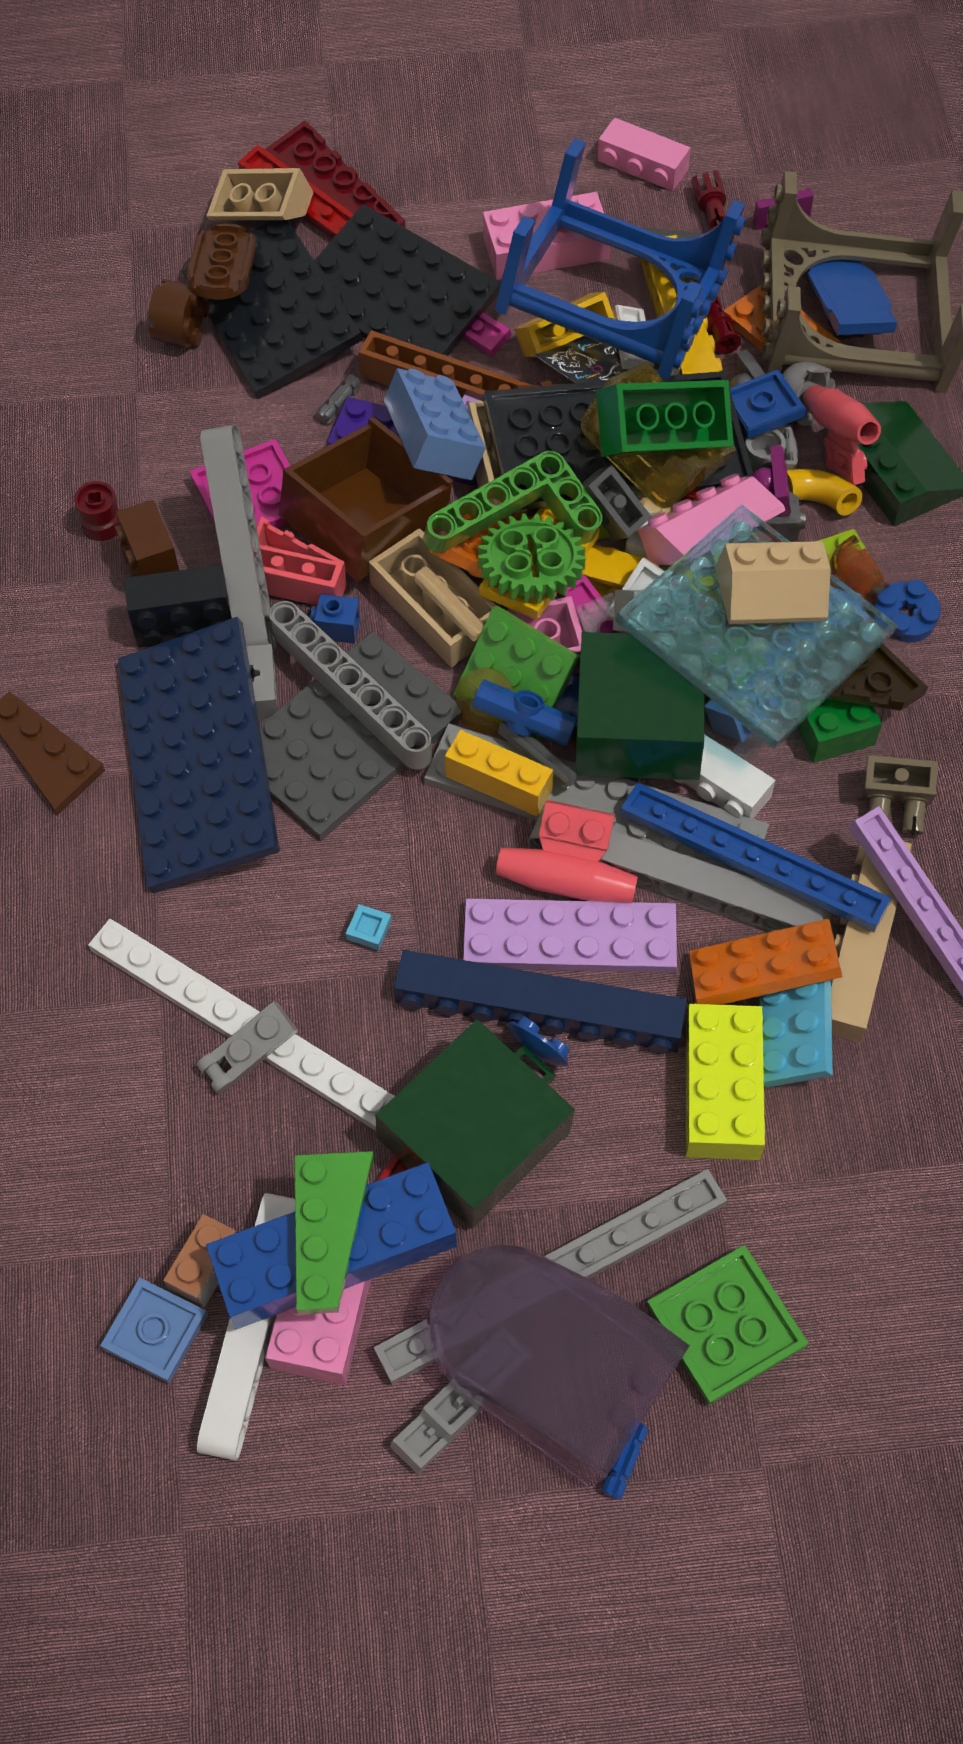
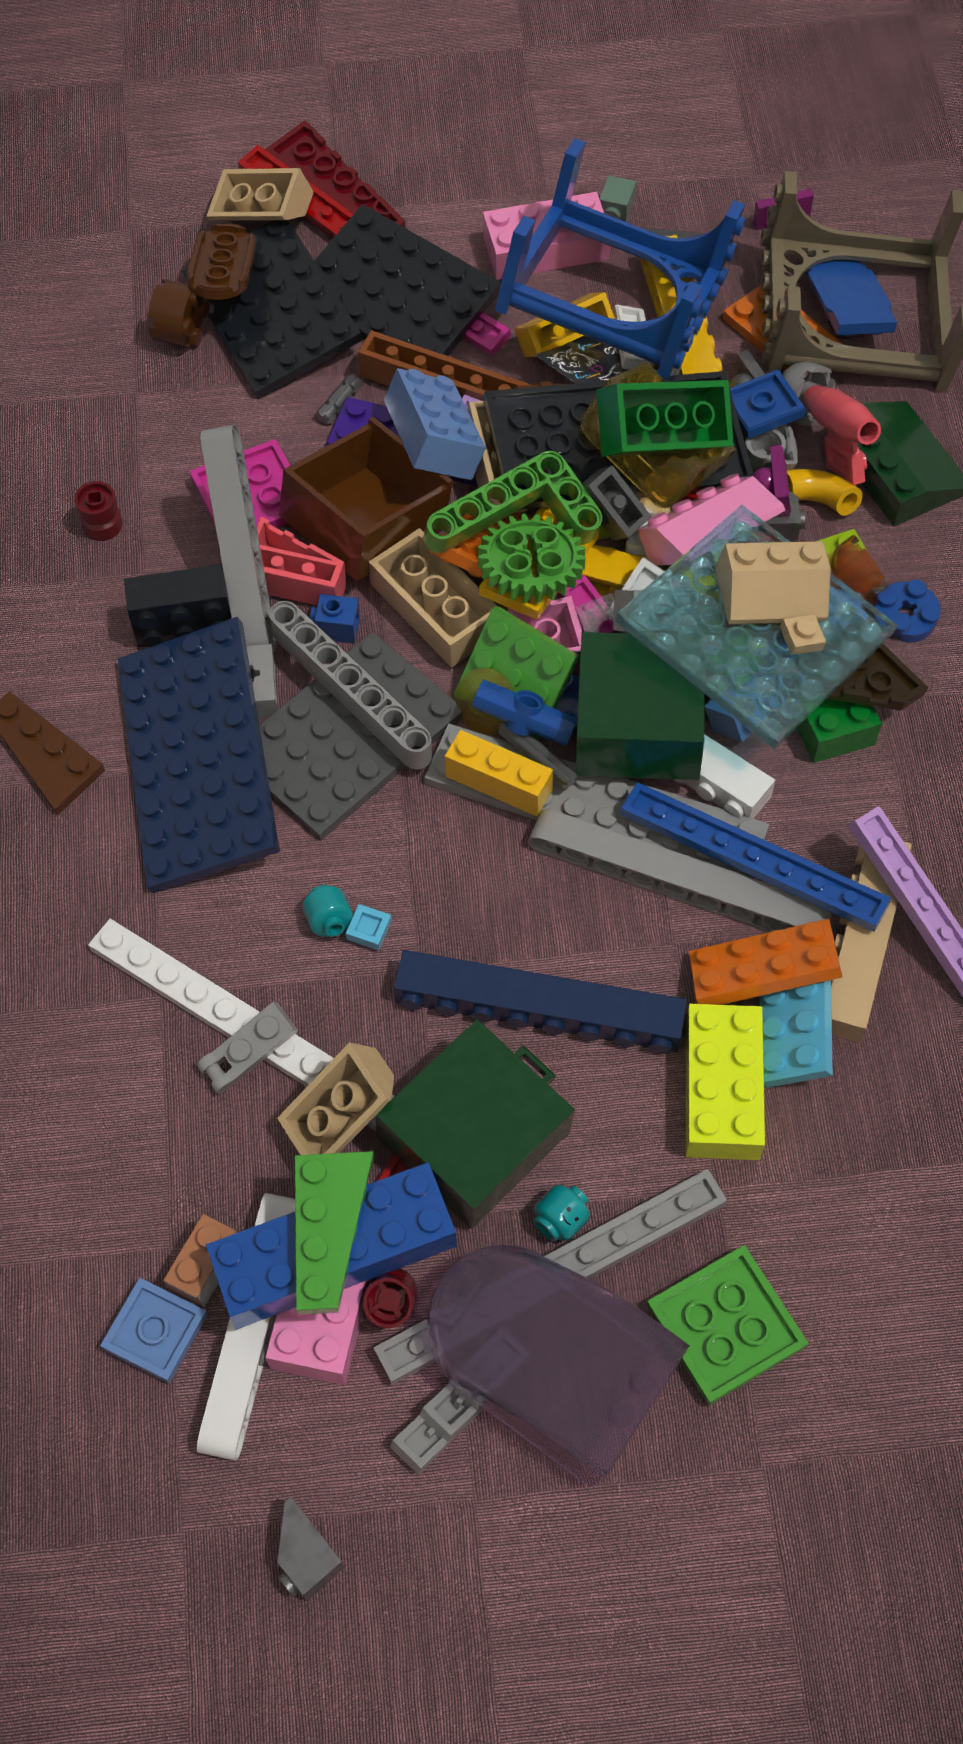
reddish brown brick [114,500,179,577] -> none
tan axle [414,567,484,642] -> none
lavender plate [463,899,677,973] -> none
coral plate [496,800,638,903] -> none
blue dish [506,1016,570,1067] -> none
bright pink brick [597,118,691,191] -> none
blue axle [602,1420,648,1500] -> none
dark red arm [691,170,727,229] -> none
dark red pin [694,279,741,354] -> none
dark tan brick [862,755,938,835] -> none
none -> tan slope [277,1042,394,1155]
none -> flat silver slope [277,1497,345,1601]
none -> teal head [303,885,353,937]
none -> dark red wheel [363,1268,417,1328]
none -> teal head [533,1184,590,1242]
none -> sand green brick [599,175,637,222]
none -> tan plate [780,614,826,655]

